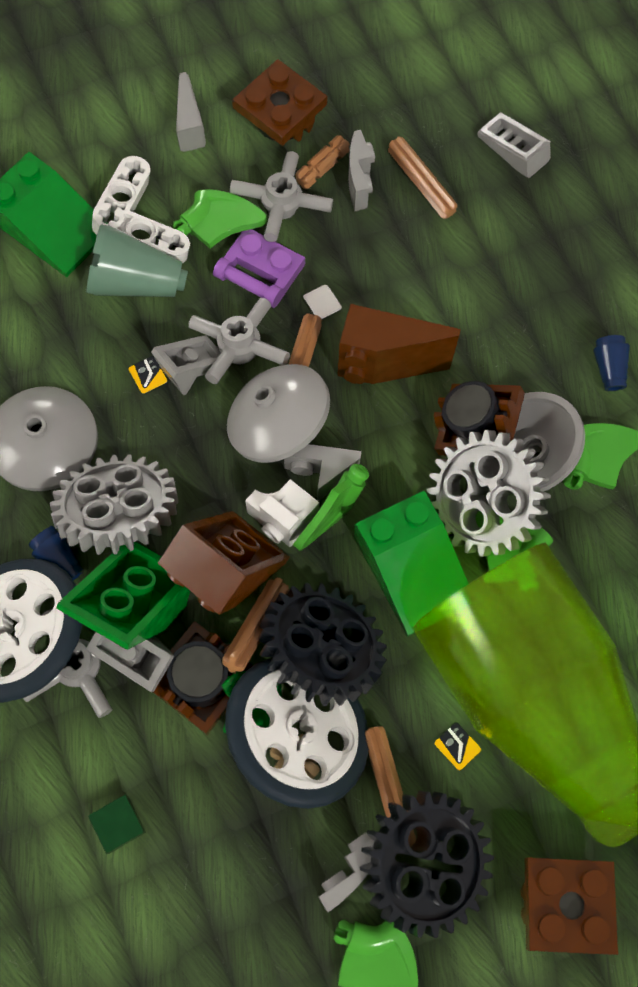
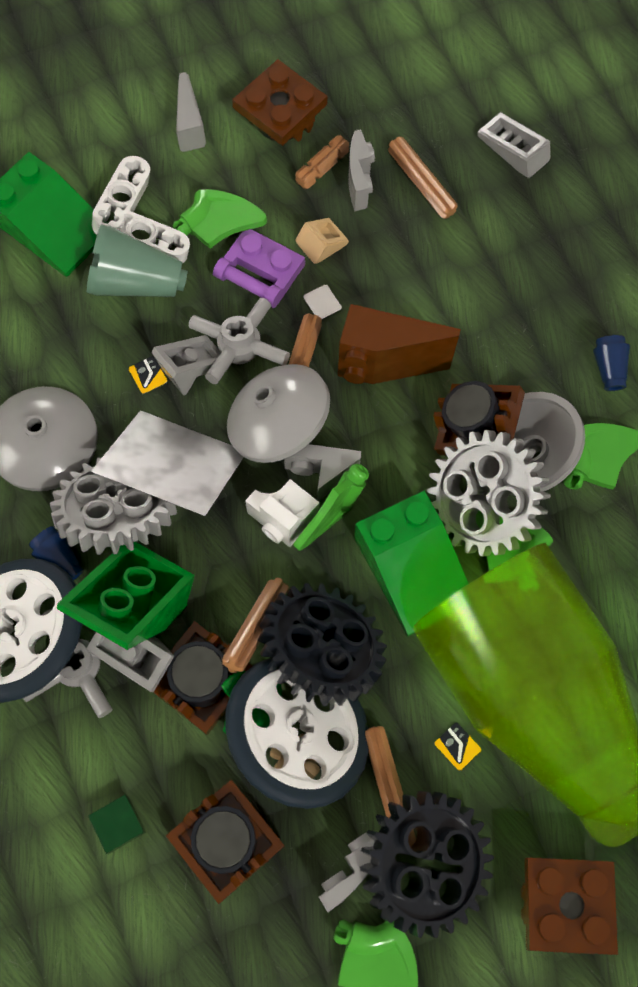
reddish brown slope [158,511,290,615] -> none
light grey bar [230,151,333,242] -> none
none -> flat silver sticker [91,410,244,516]
none -> piece [166,780,285,904]
none -> tan slope [296,218,349,264]

